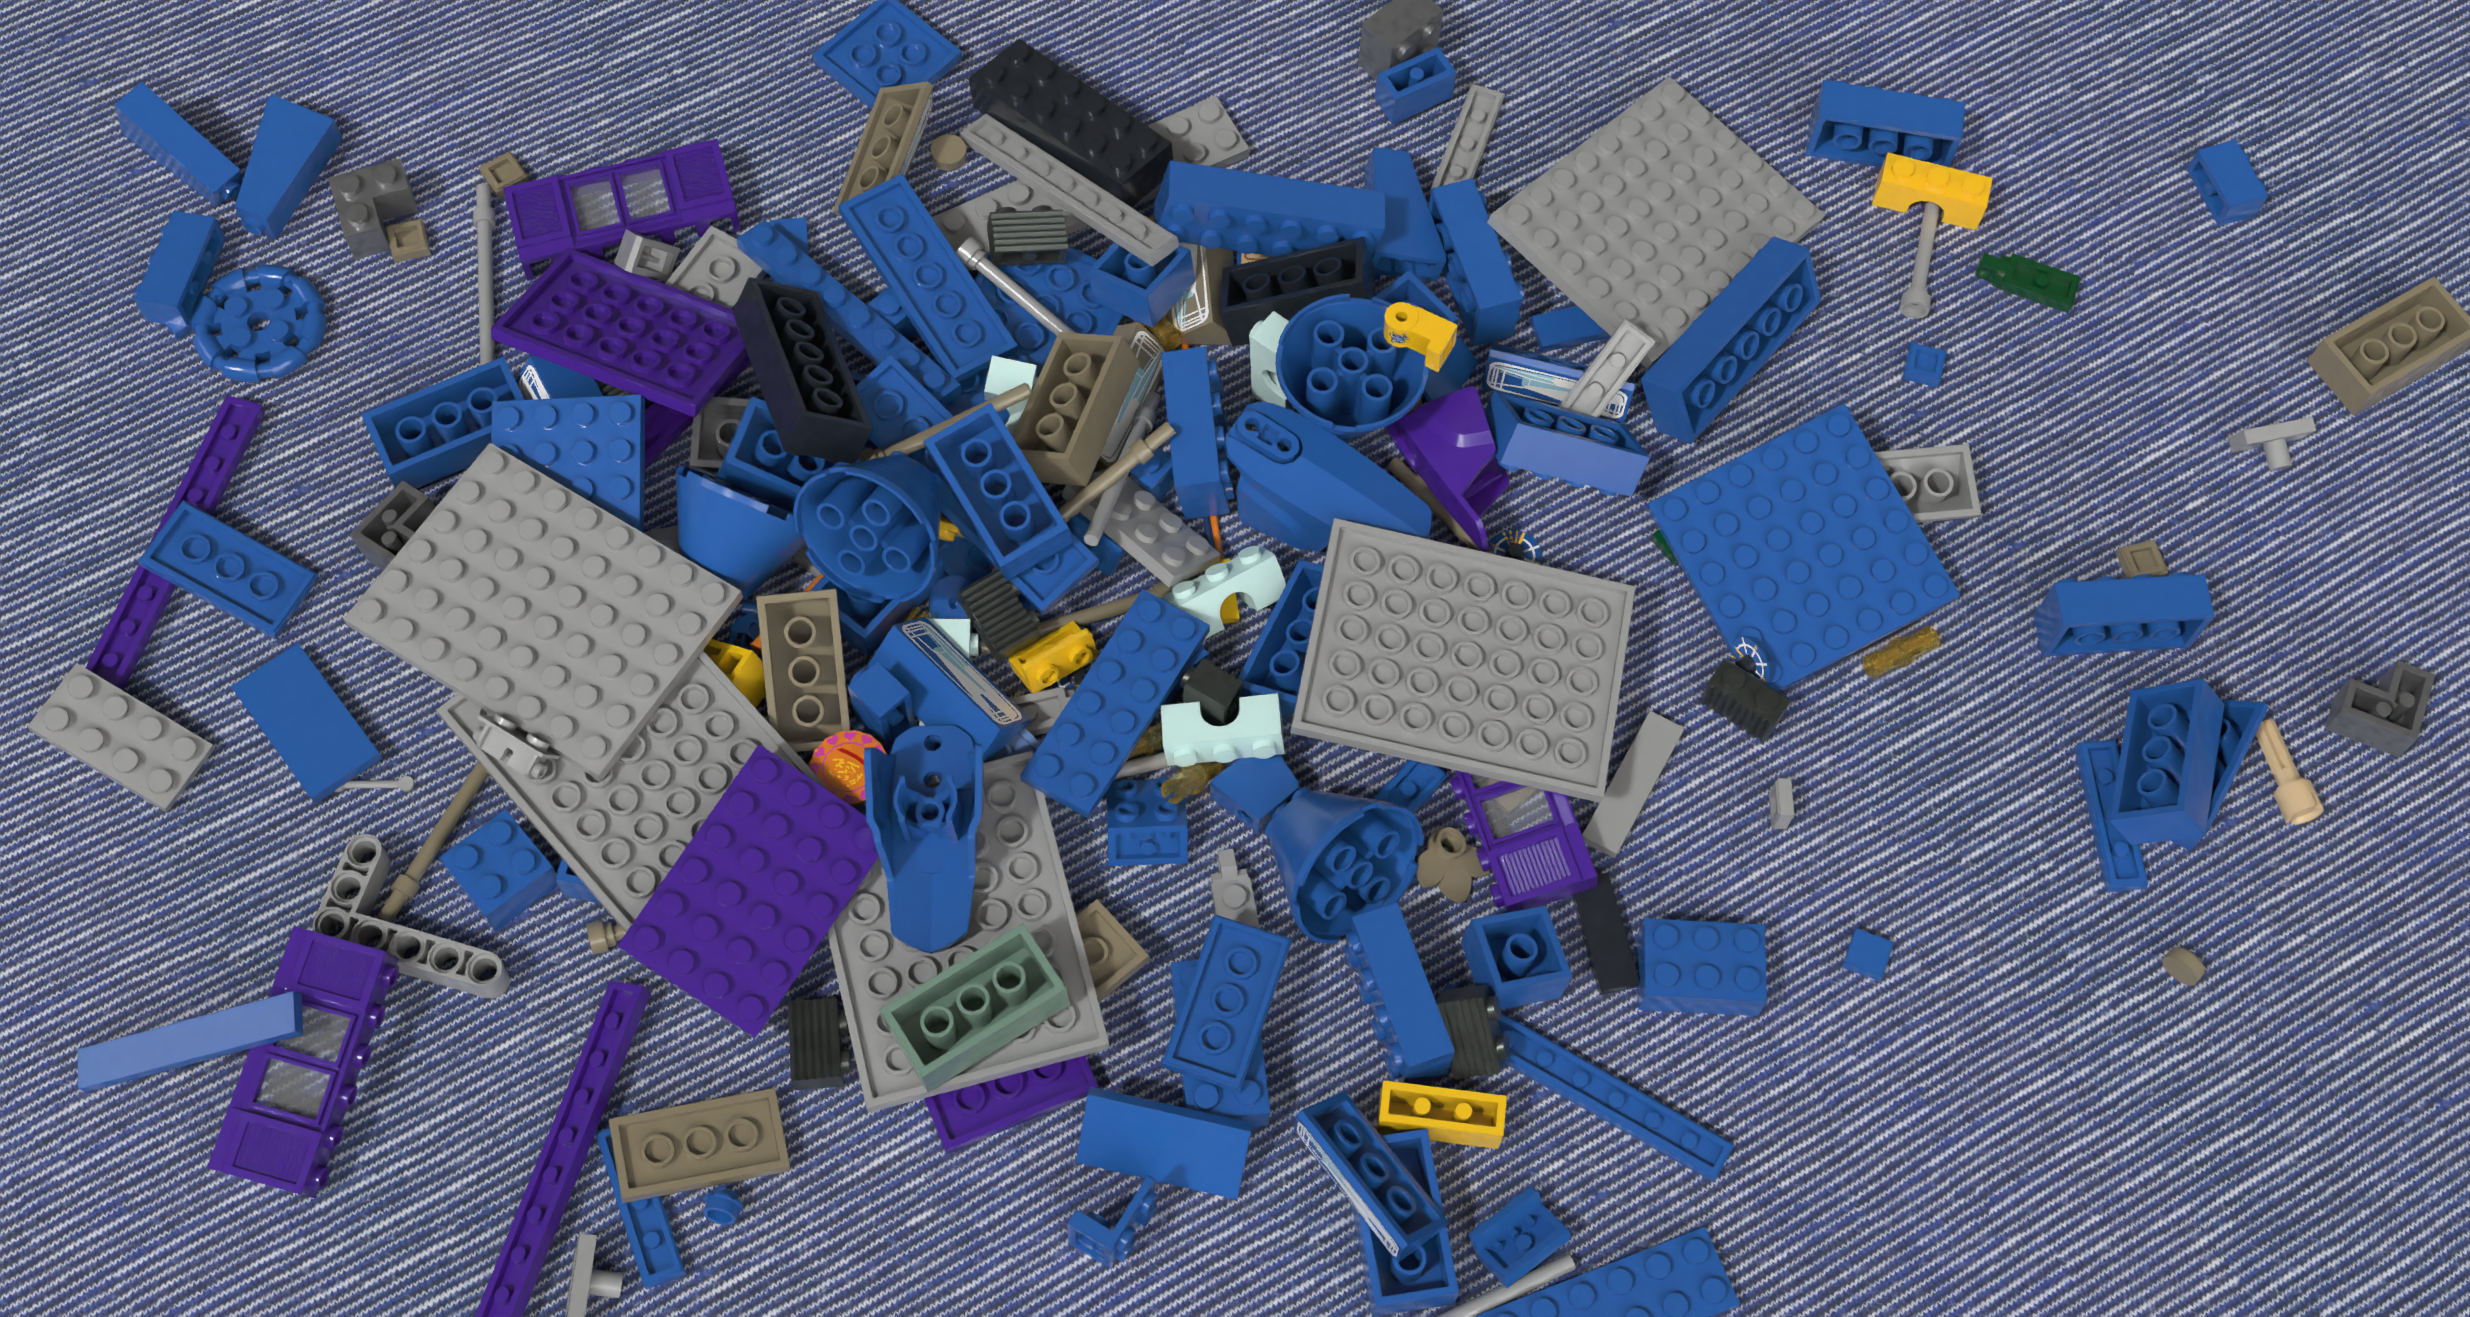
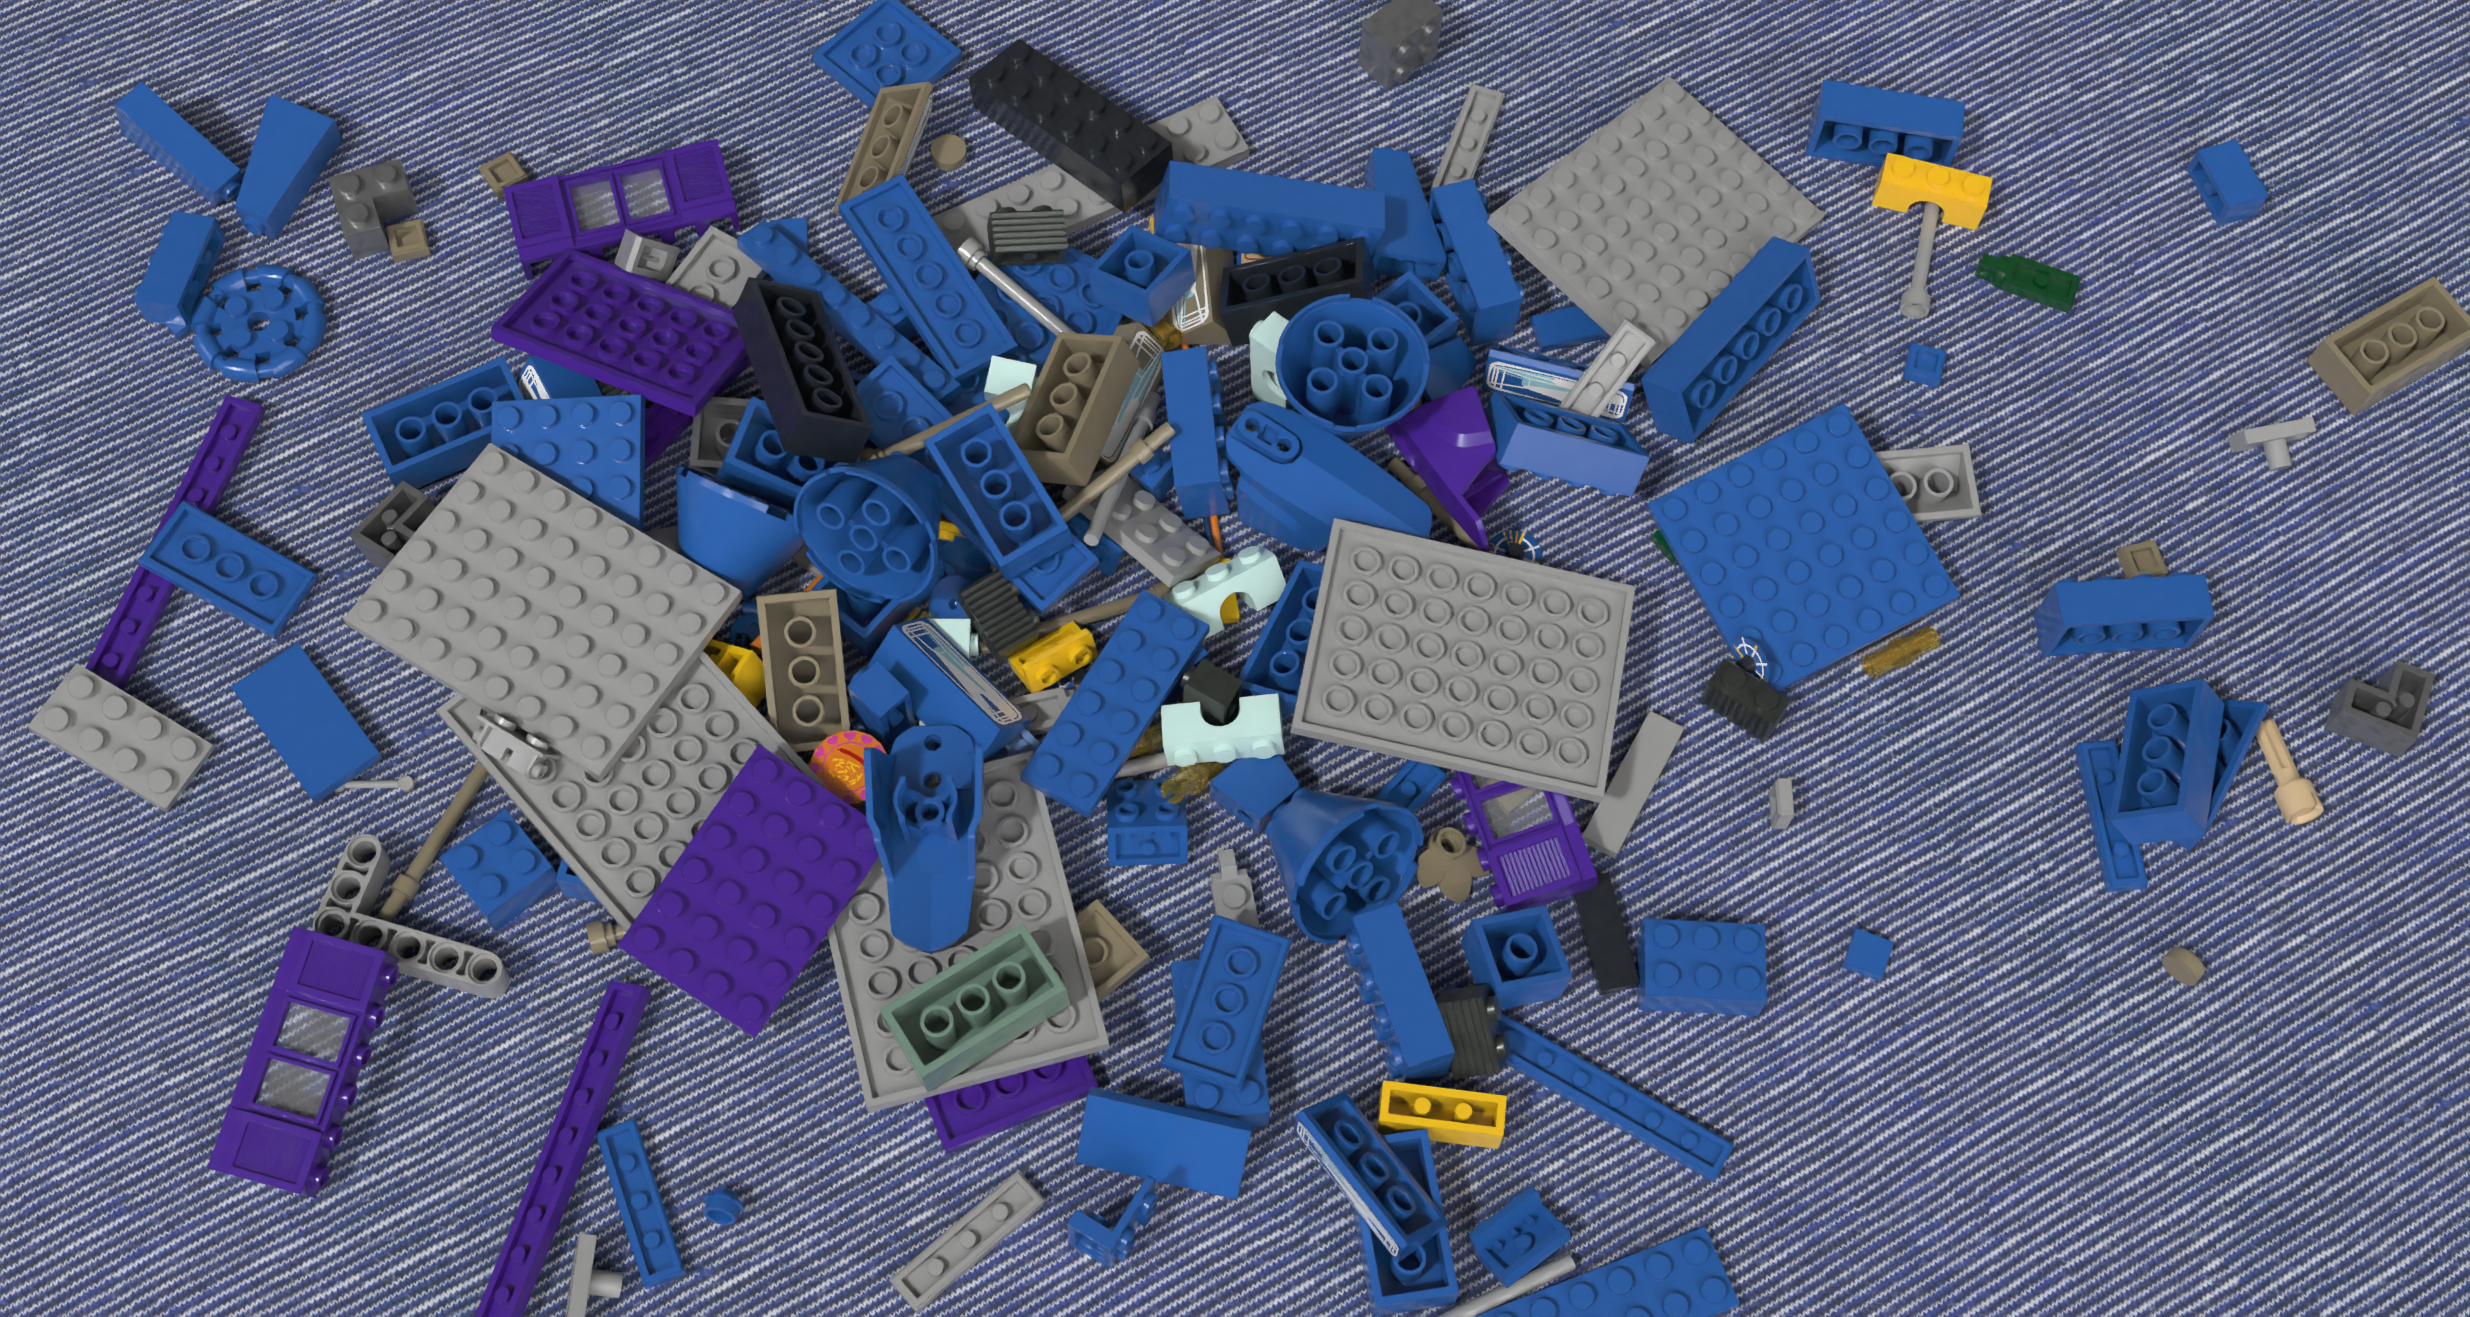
tile [78,991,303,1092] -> none
light grey bar [473,184,496,366] -> none
dark tan plate [609,1088,790,1203] -> none
pearl dark grey brick [788,997,851,1091] -> none
light grey tile [960,114,1179,267] -> none
blue brick [1374,47,1456,124] -> none
yellow leg [1383,302,1458,372] -> none
none -> light grey tile [889,1170,1045,1314]

